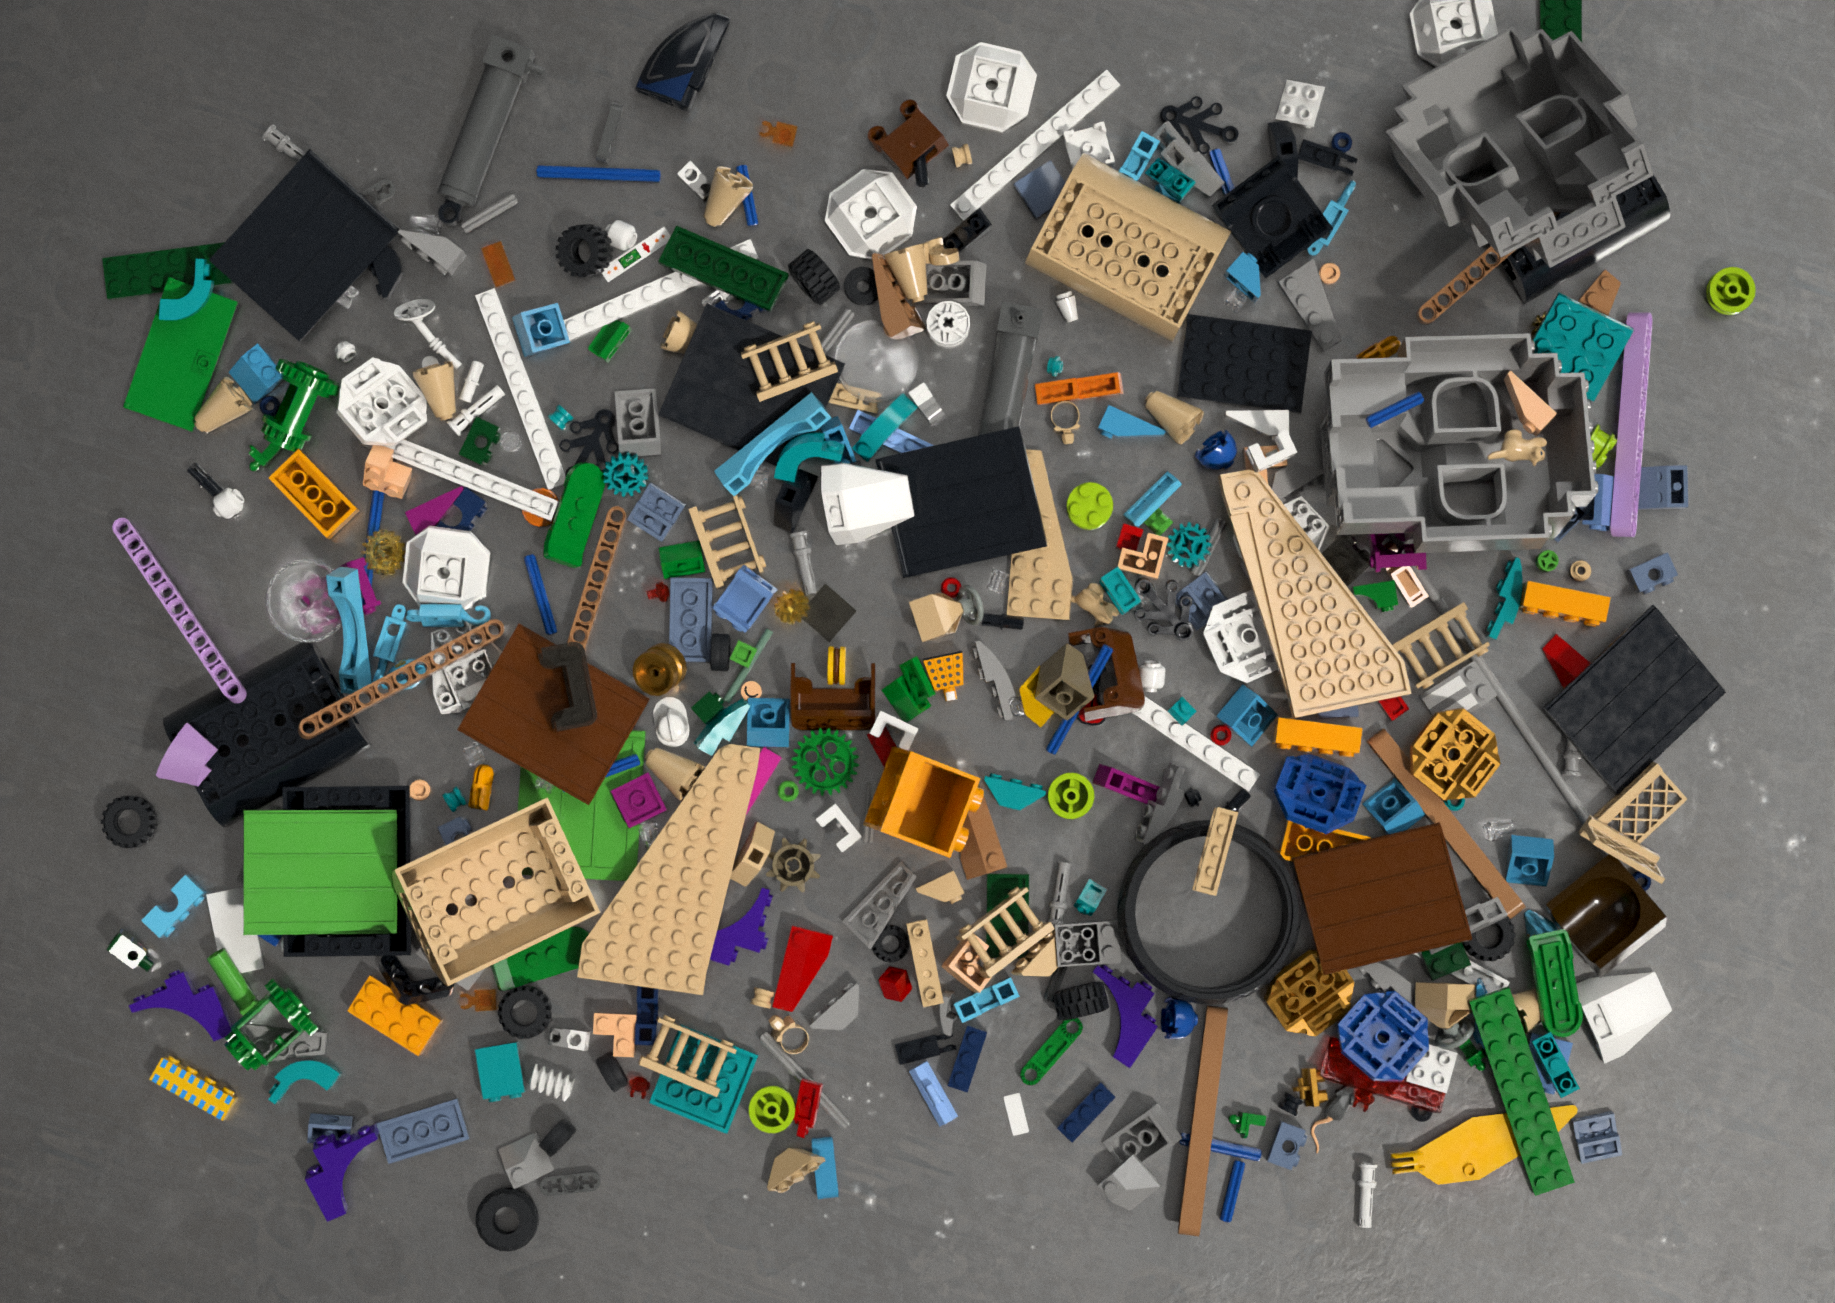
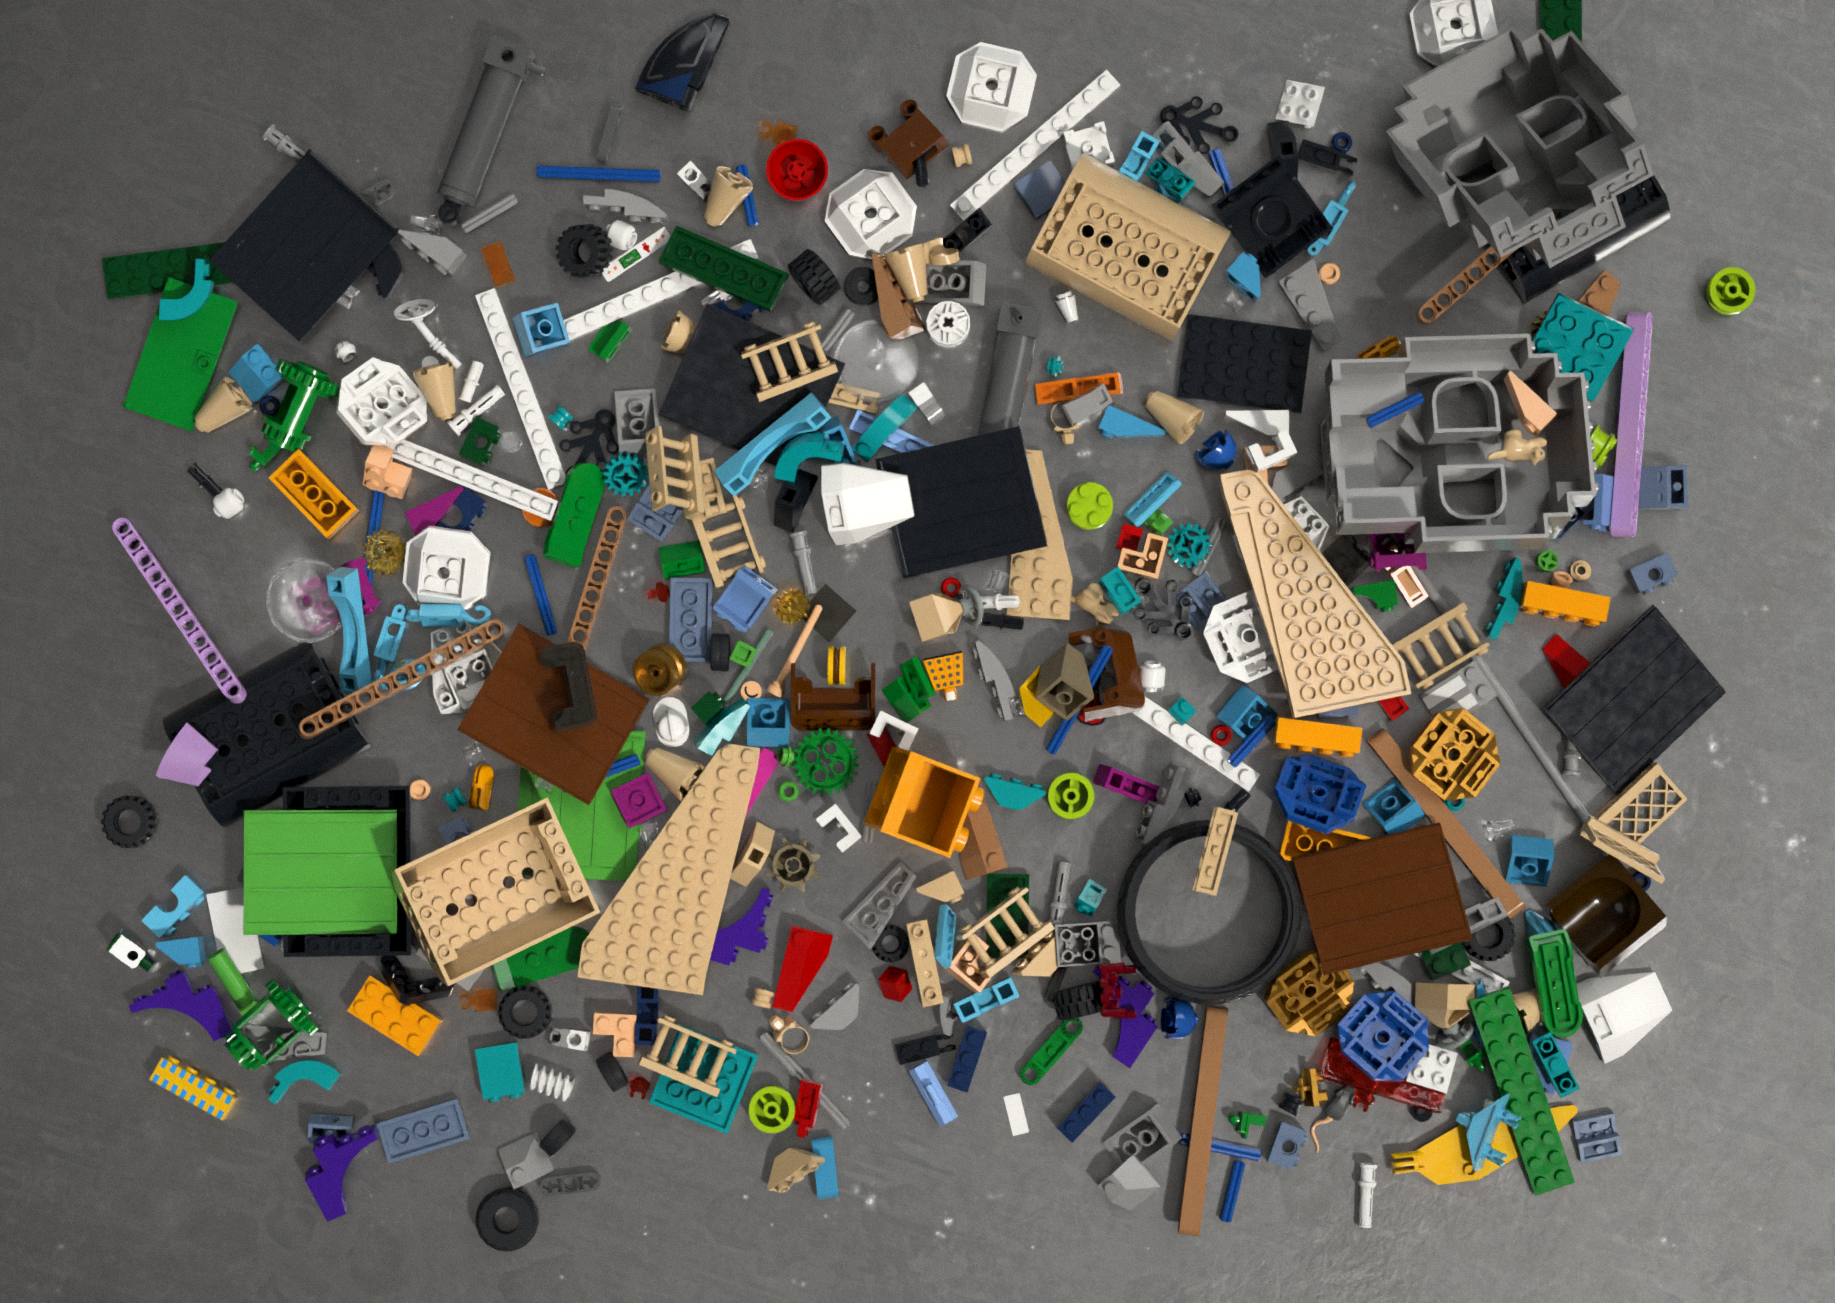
none -> dark azure slope [155,936,207,968]
none -> light grey slope [583,189,667,224]
none -> tan fence [645,426,704,520]
none -> tan plate [700,458,727,518]
none -> red piece [766,139,828,201]
none -> light nougat piece [766,605,822,698]
none -> bright green plate [777,746,794,767]
none -> medium azure plate [934,904,957,968]
none -> white axle [980,594,1020,610]
none -> light grey slope [1062,383,1113,424]
none -> dark red plate [1099,963,1137,1019]
none -> blue axle [1227,716,1276,768]
none -> medium azure connector [1456,1093,1521,1172]
none -> light nougat tile [1551,571,1573,589]

